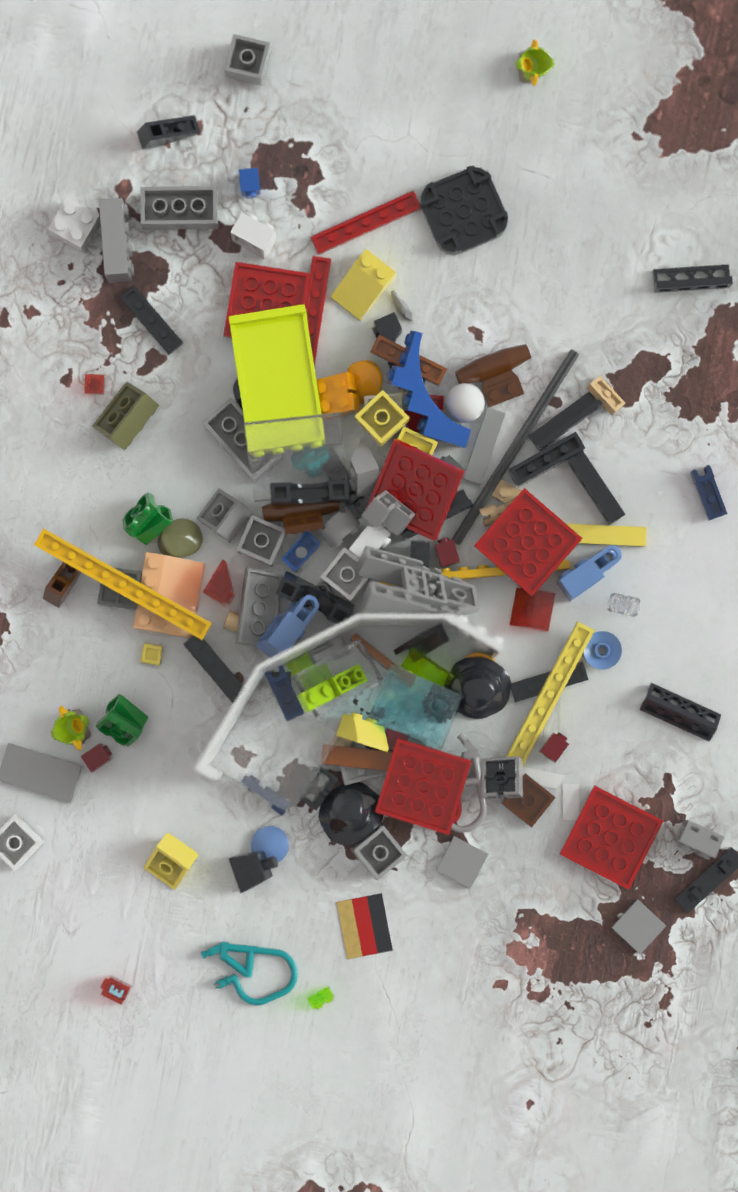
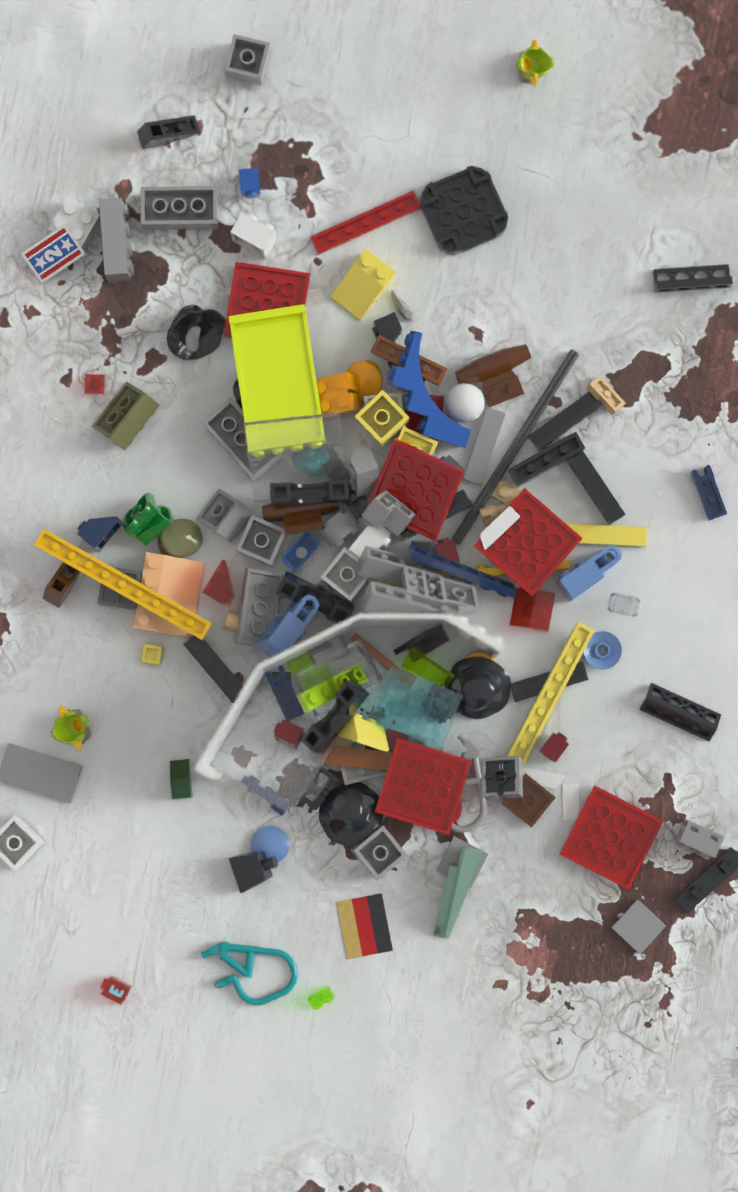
dark red brick [80,743,113,772] -> none
green piece [96,694,148,747] -> none
black tile [120,286,183,355] -> none
light yellow slope [143,832,199,890] -> none
red tile [305,256,331,368] -> none
none -> sticker [21,224,85,283]
none -> dark blue slope [77,516,123,552]
none -> black piece [166,305,226,360]
none -> dark green slope [170,759,193,799]
none -> dark red brick [273,719,305,750]
none -> black arch [300,680,370,753]
none -> dark blue plate [407,544,517,598]
none -> sand green wedge [434,846,483,938]
none -> white sticker [480,506,520,549]

